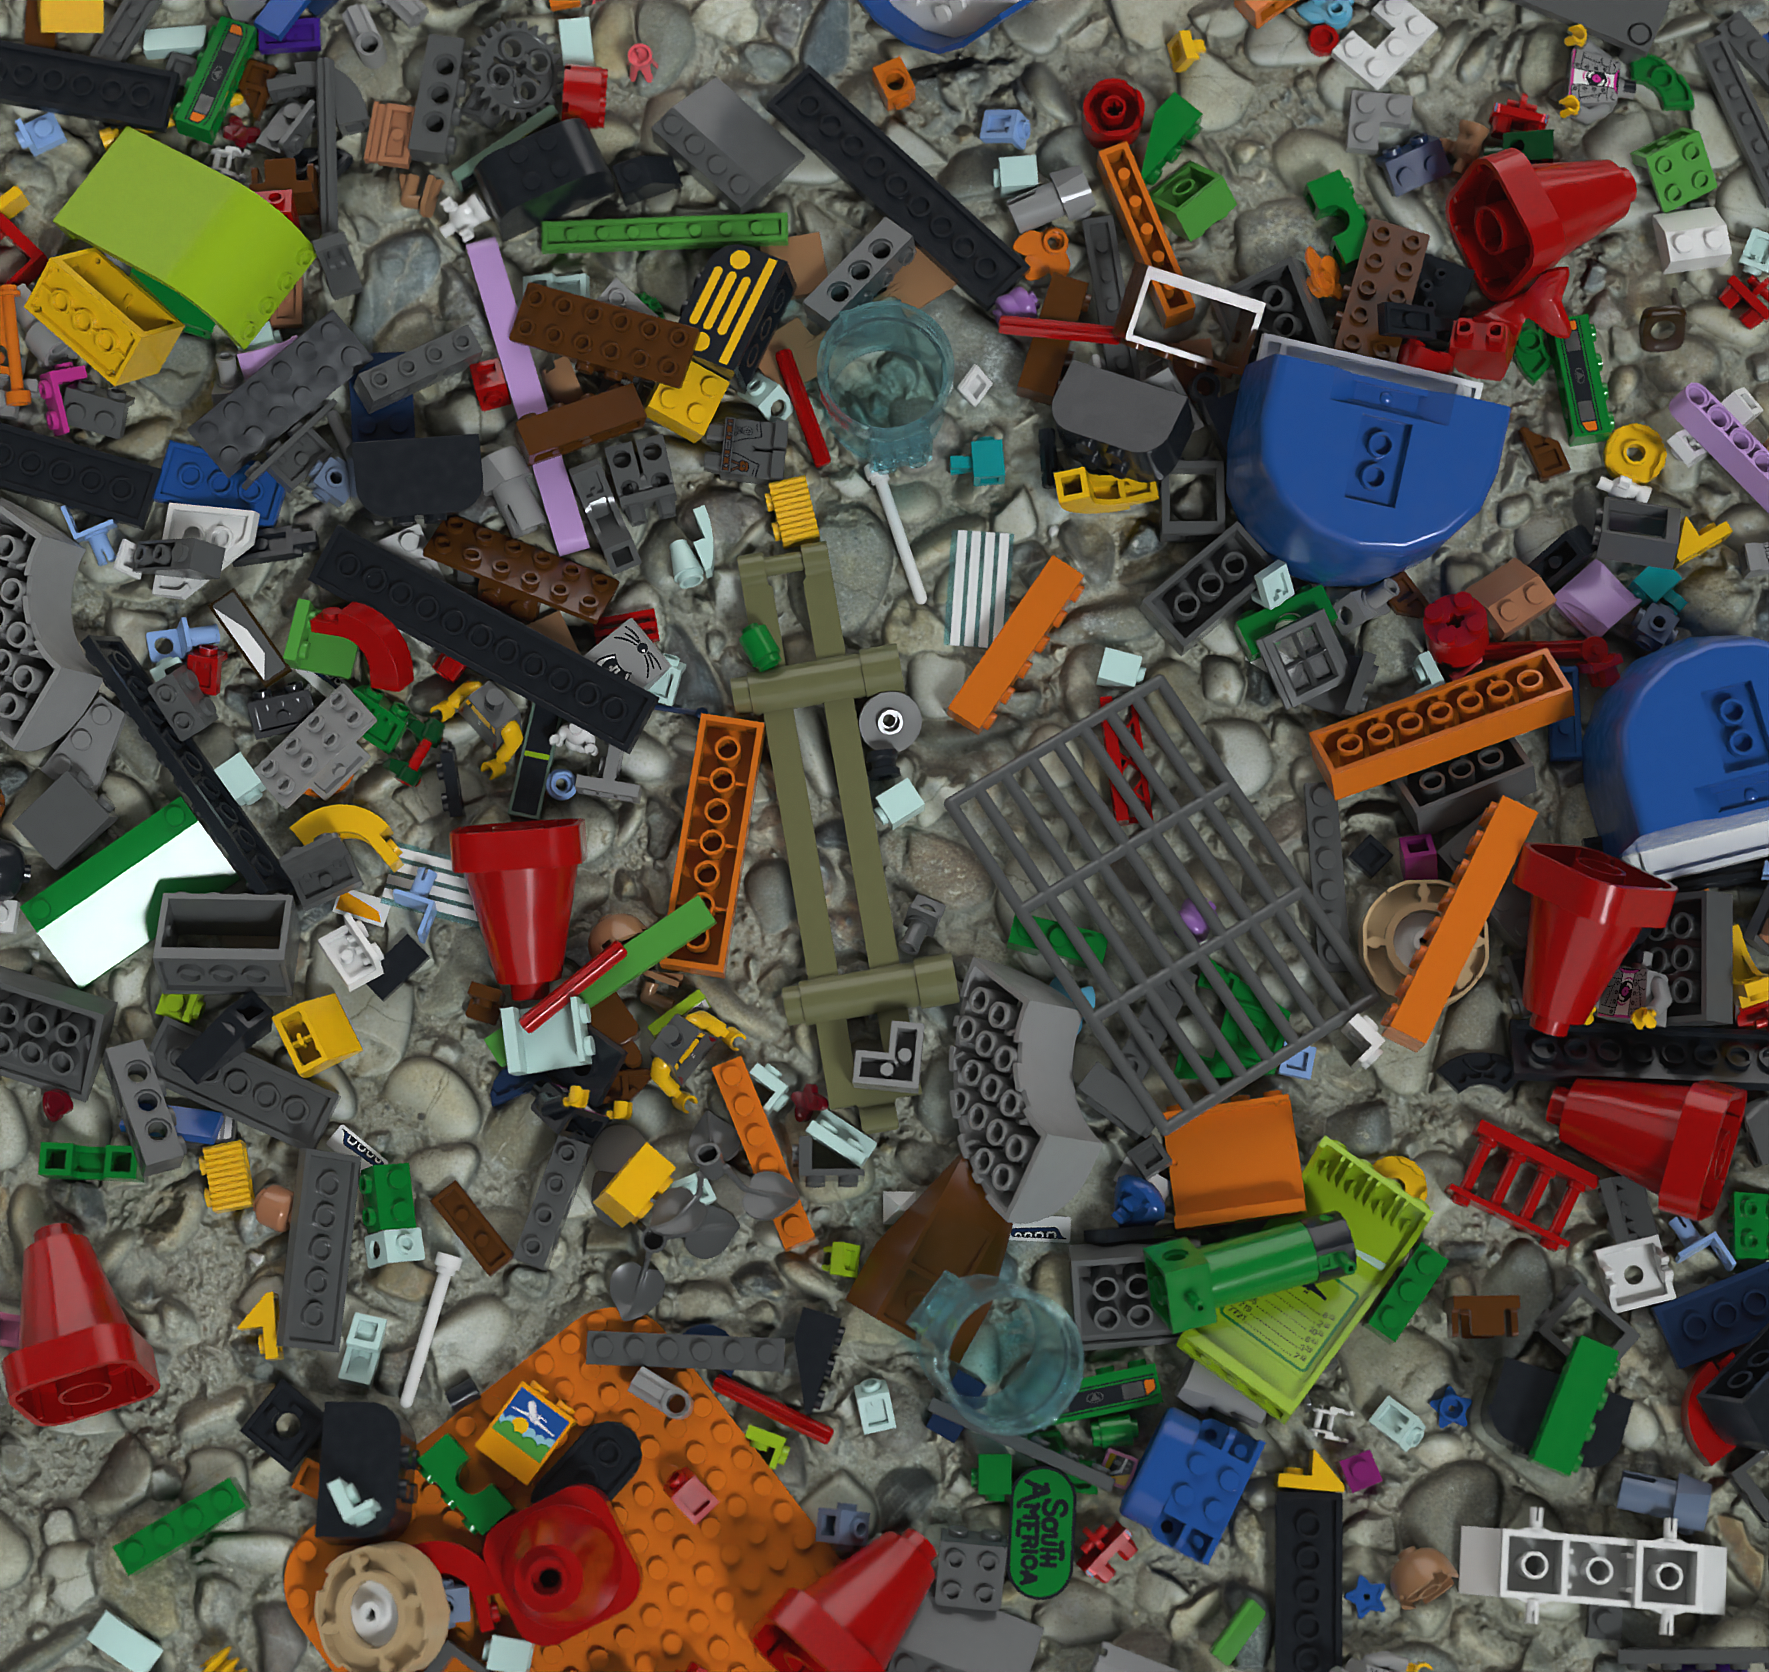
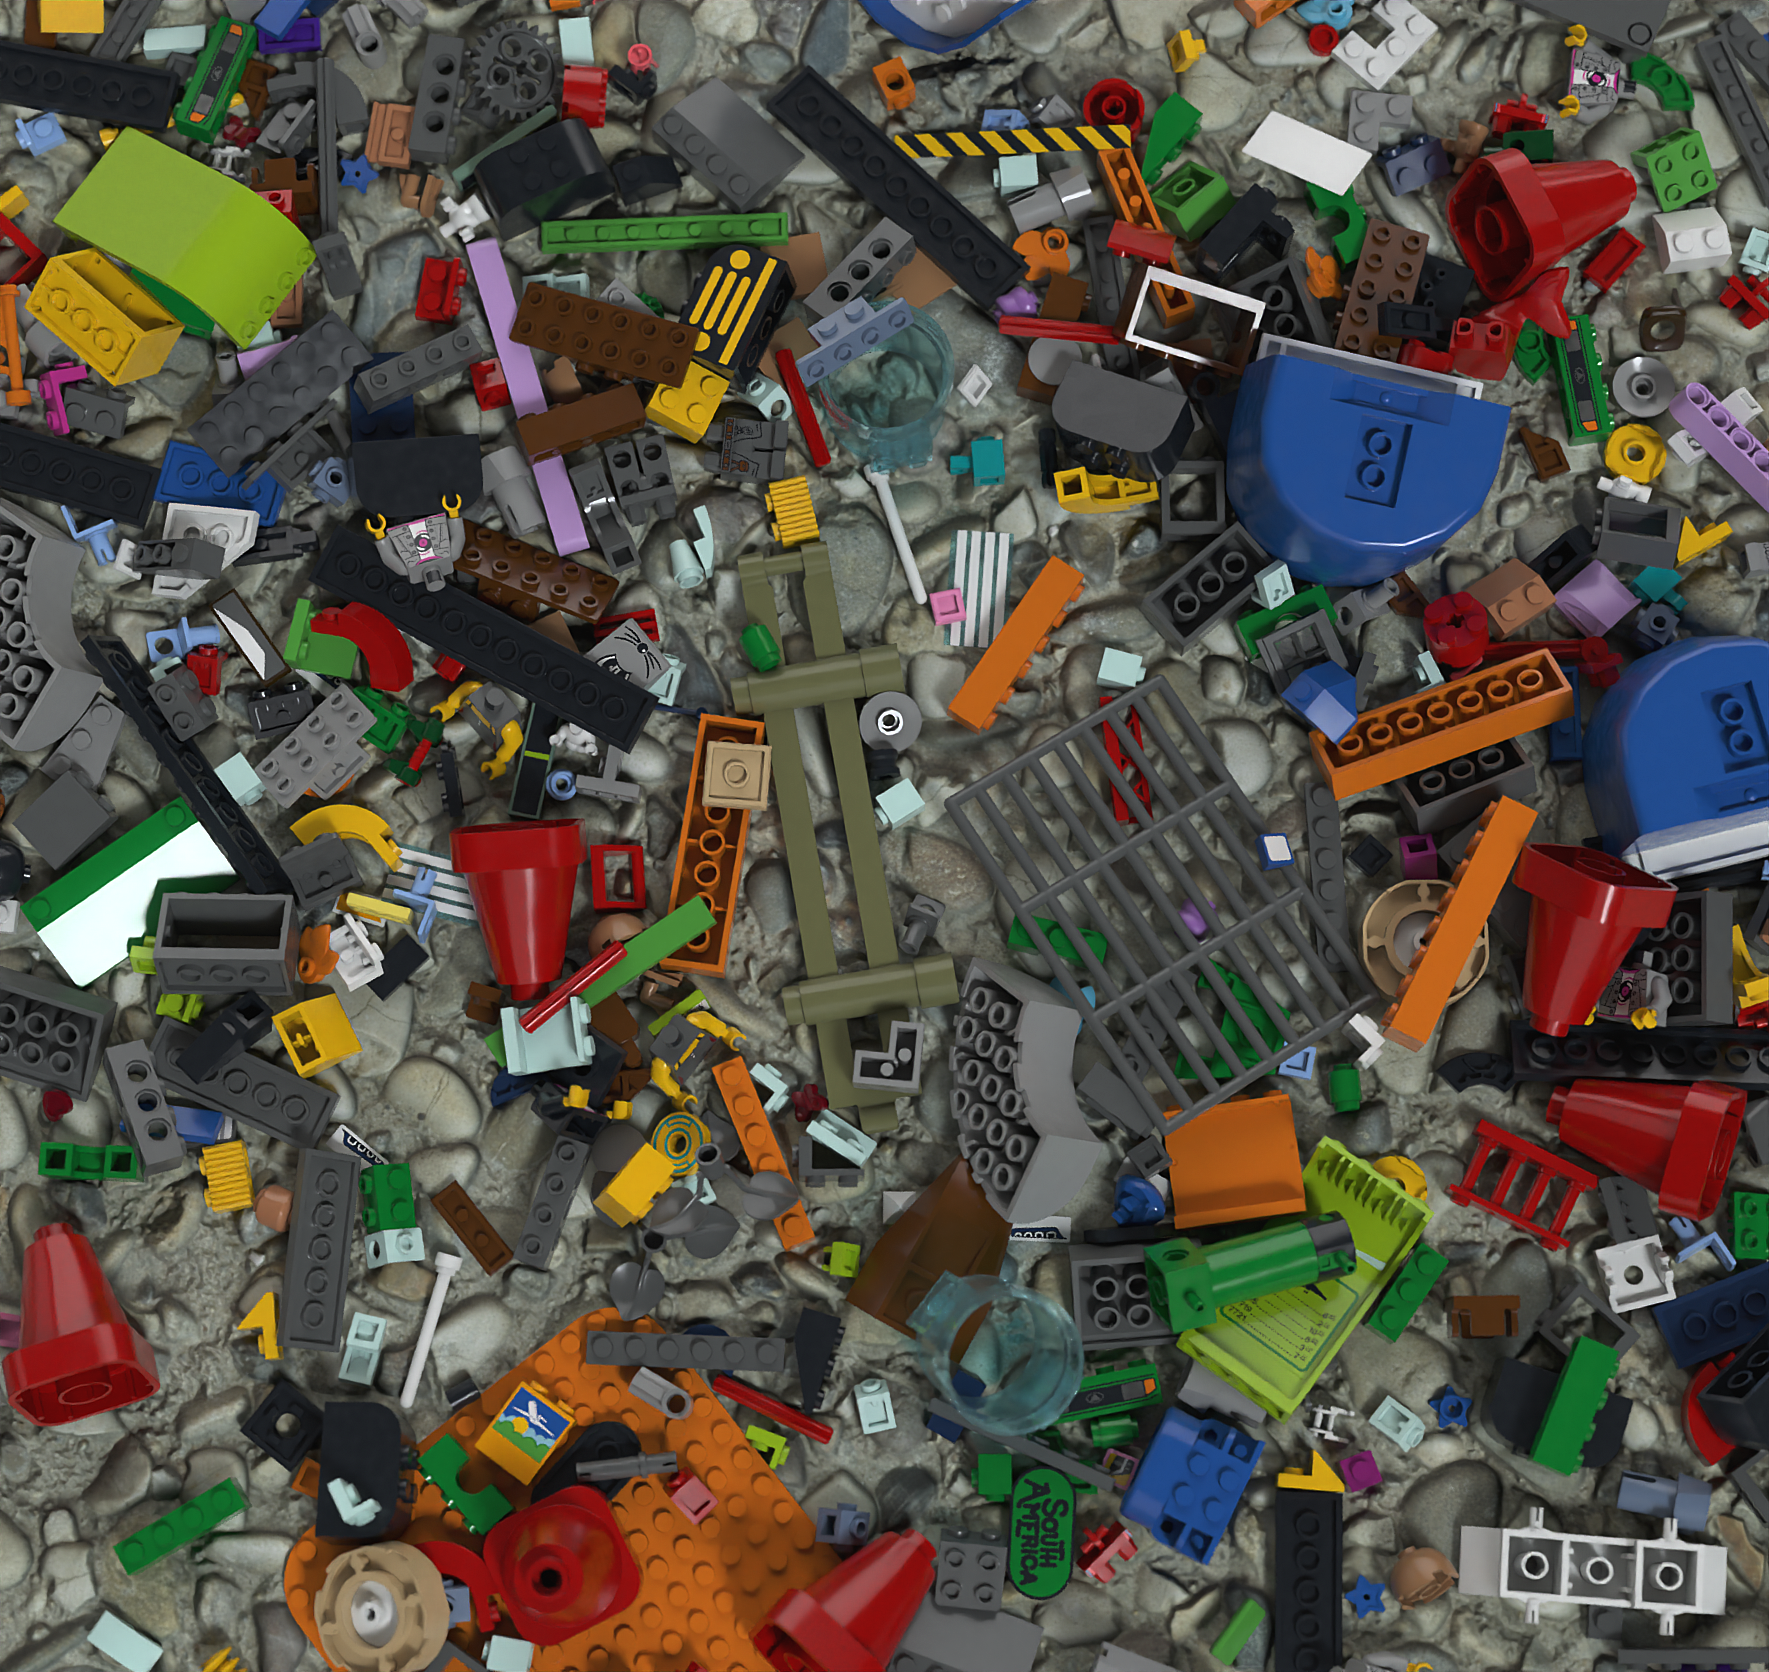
none -> lime tile [129,936,158,975]
none -> orange plate [298,924,339,984]
none -> blue plate [341,154,379,194]
none -> light yellow tile [346,892,415,926]
none -> light grey torso [365,494,466,592]
none -> red bracket [415,257,467,326]
none -> dark grey pin [576,1450,678,1484]
none -> red tile [590,844,647,914]
none -> black bracket [608,64,658,107]
none -> yellow tile [651,1112,711,1178]
none -> tan plate [702,741,772,811]
none -> sand blue bracket [795,296,914,387]
none -> sticker [895,124,1131,158]
none -> bright pink tile [929,588,967,626]
none -> light grey bracket [1028,94,1081,128]
none -> light grey piece [1028,337,1082,385]
none -> red slope [1106,219,1177,267]
none -> black brick [1194,183,1295,286]
none -> white sticker [1242,111,1372,196]
none -> slope [1254,833,1295,871]
none -> blue slope [1281,660,1358,745]
none -> green brick [1327,1064,1363,1112]
none -> red tile [1581,227,1646,294]
none -> light grey dish [1612,357,1675,418]

